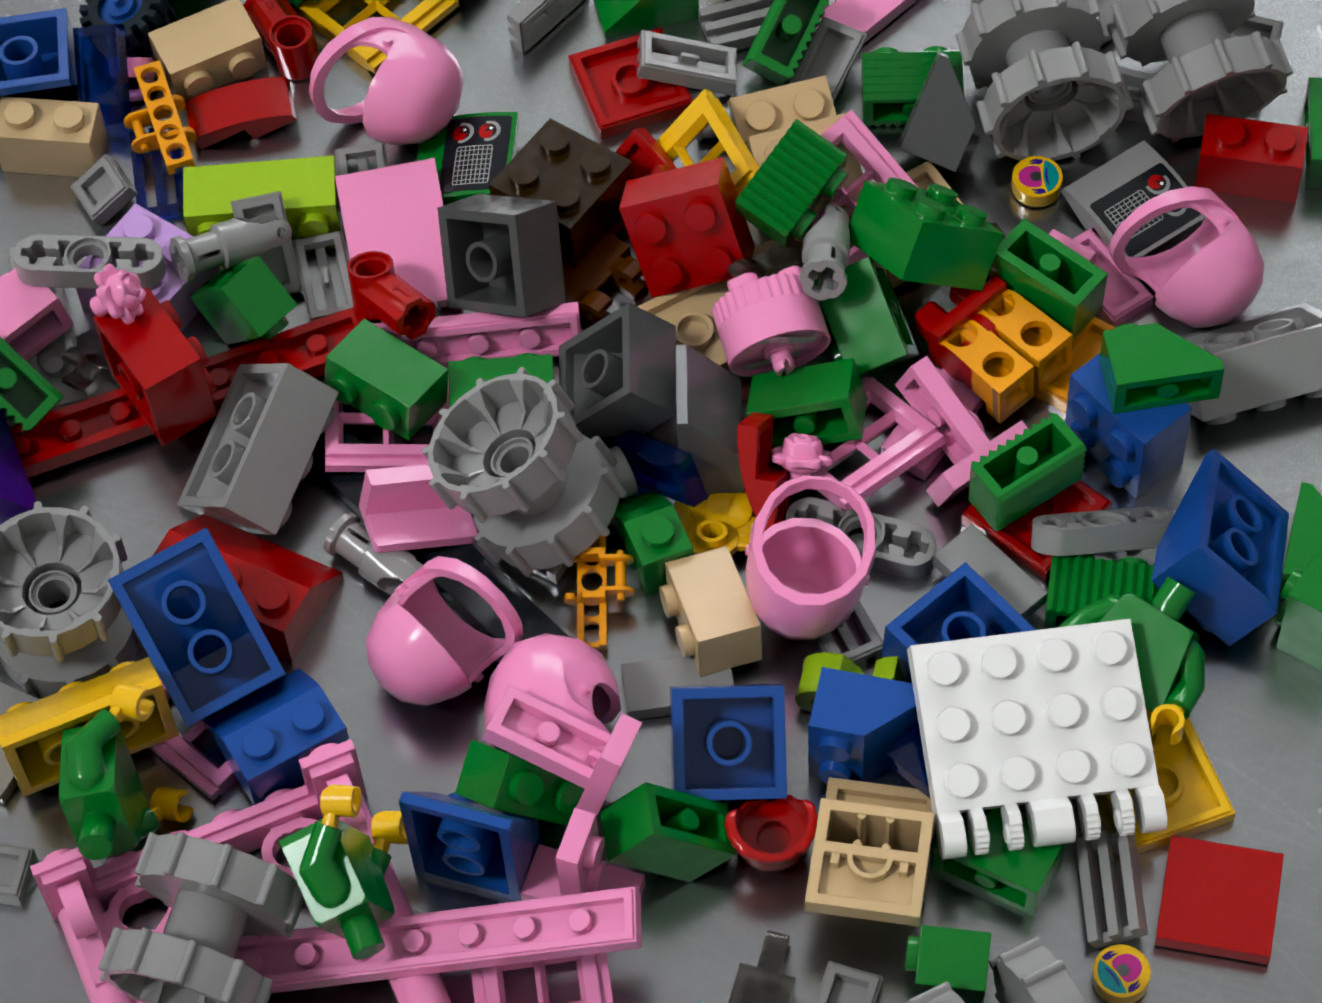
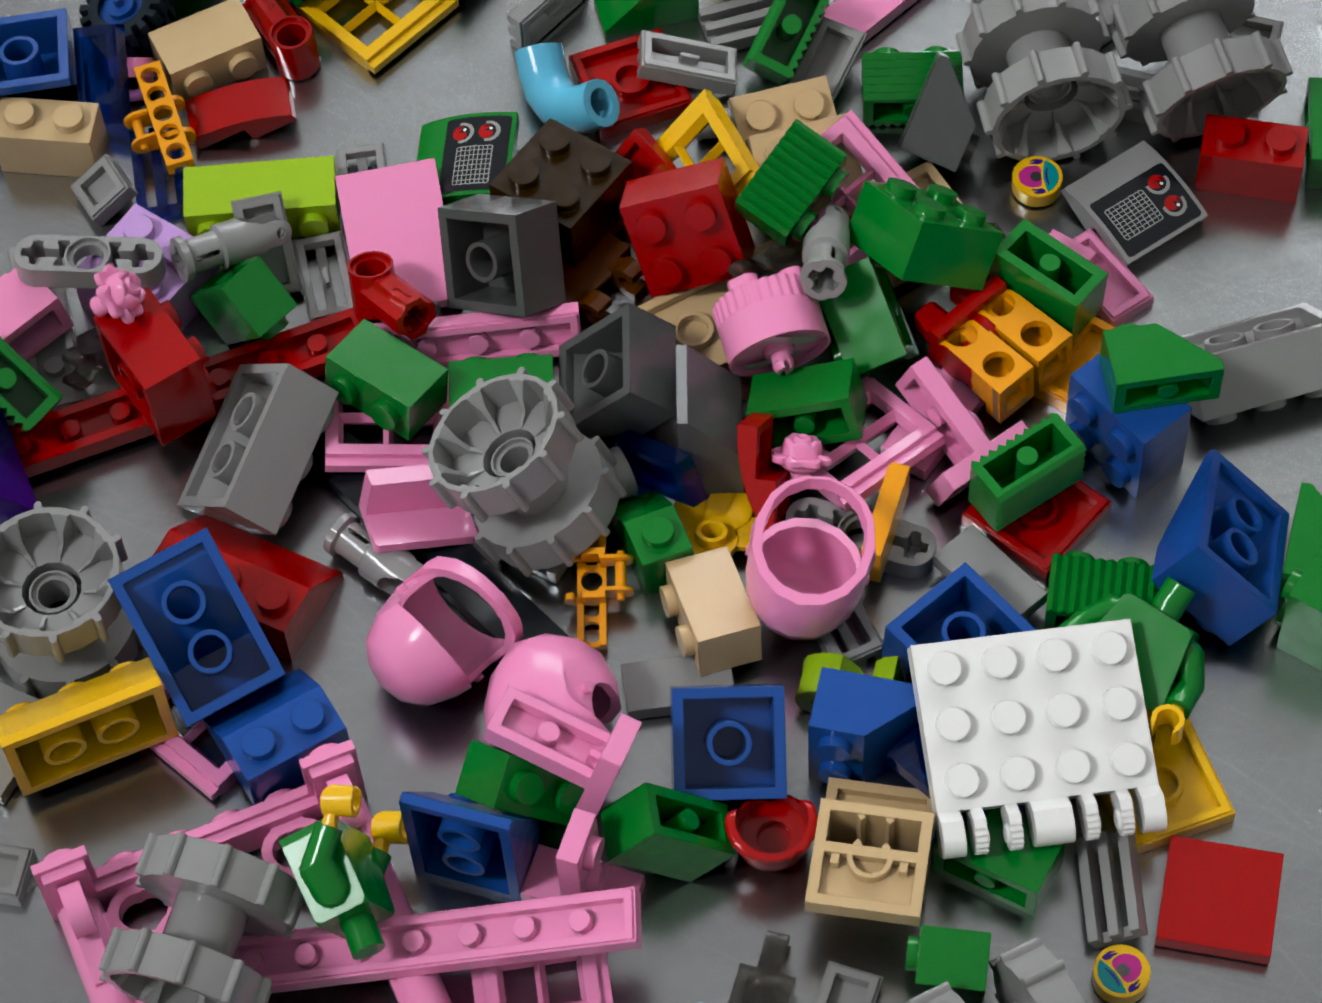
green torso [59,683,194,860] -> none
bright pink piece [309,17,464,145] -> none
light grey beam [1031,506,1175,556] -> none
bright pink piece [1109,186,1264,328] -> none
none -> medium azure cylinder [514,42,620,134]
none -> light orange tile [860,462,910,583]

